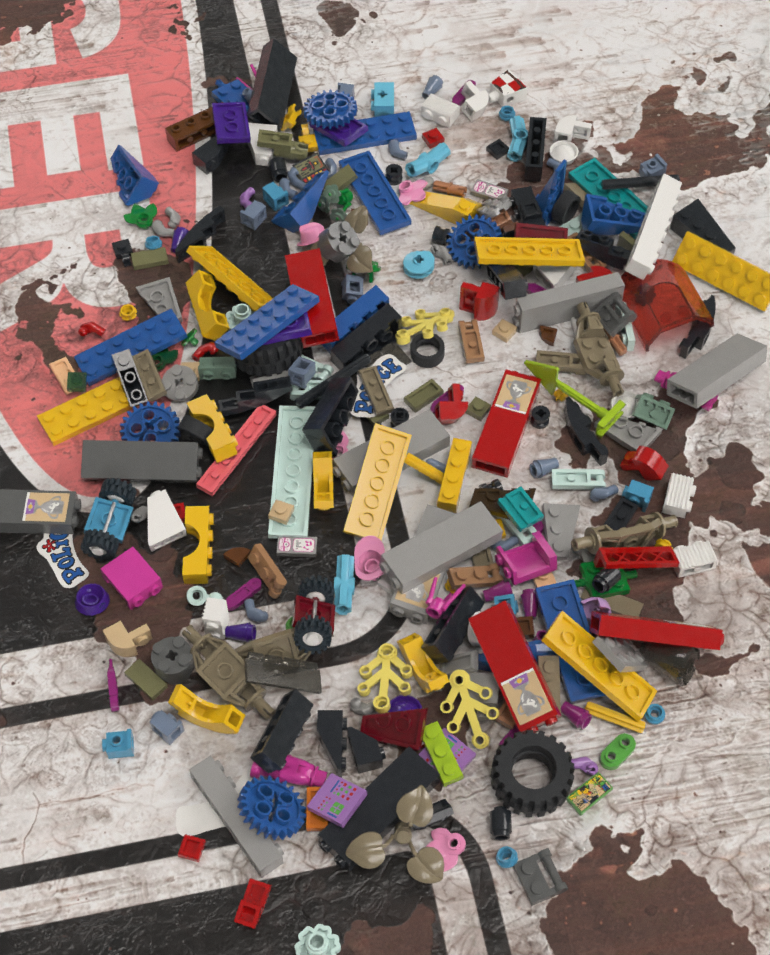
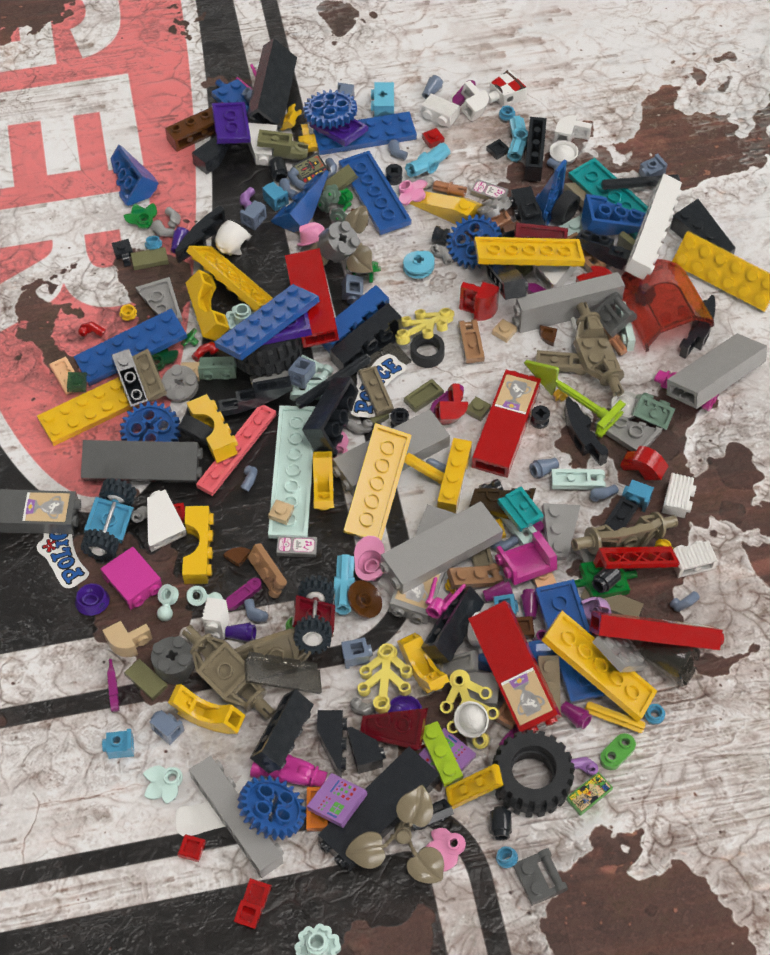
none -> light aqua plate [143,765,183,804]
none -> light aqua plate [157,584,179,622]
none -> white piece [215,220,252,255]
none -> sand blue arm [240,465,257,492]
none -> sand blue brick [341,638,373,669]
none -> light grey arm [345,419,373,434]
none -> reddish brown dish [347,580,382,618]
none -> yellow tile [445,764,503,809]
none -> white hat [454,701,489,738]
none -> sand blue arm [670,591,700,612]

